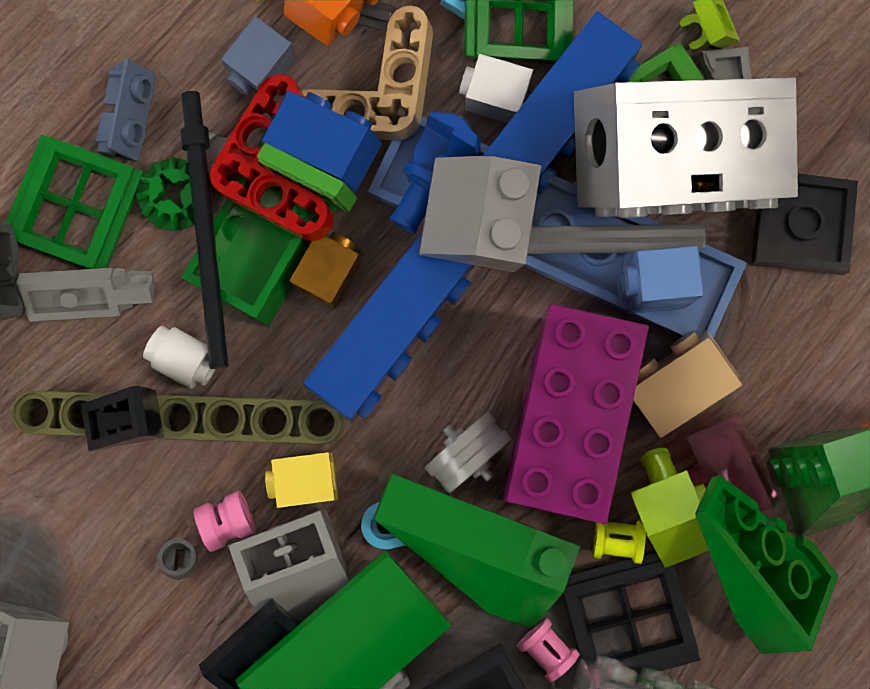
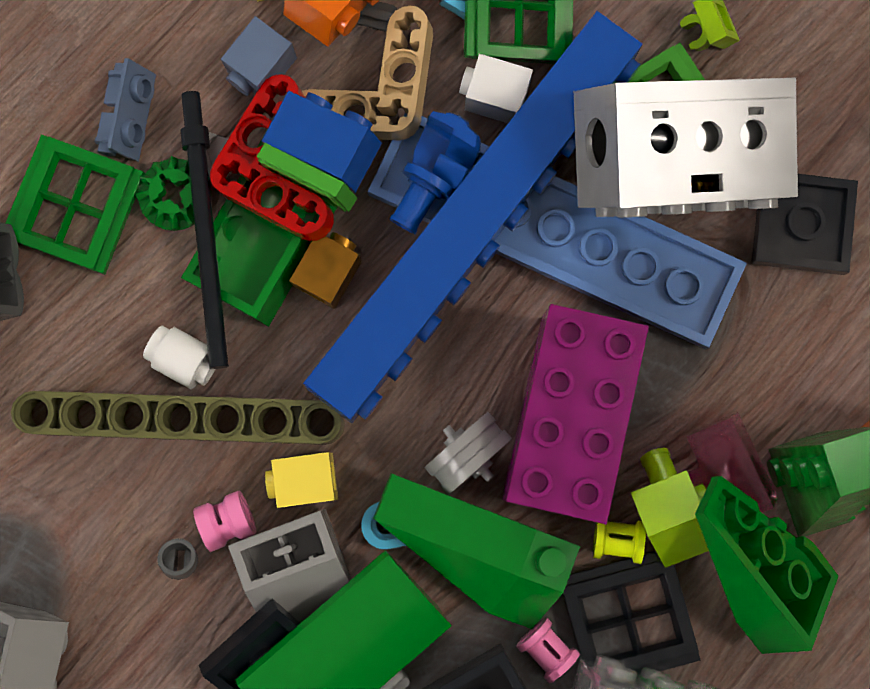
light grey hinge [16,268,156,322] -> none
black slope [81,386,164,451] -> none
light grey slope [419,156,541,272] -> none
light grey axle [527,224,706,254] -> none
medium blue brick [617,246,704,314] -> none
tan brick [633,330,742,438] -> none
light grey tile [699,47,752,80] -> none

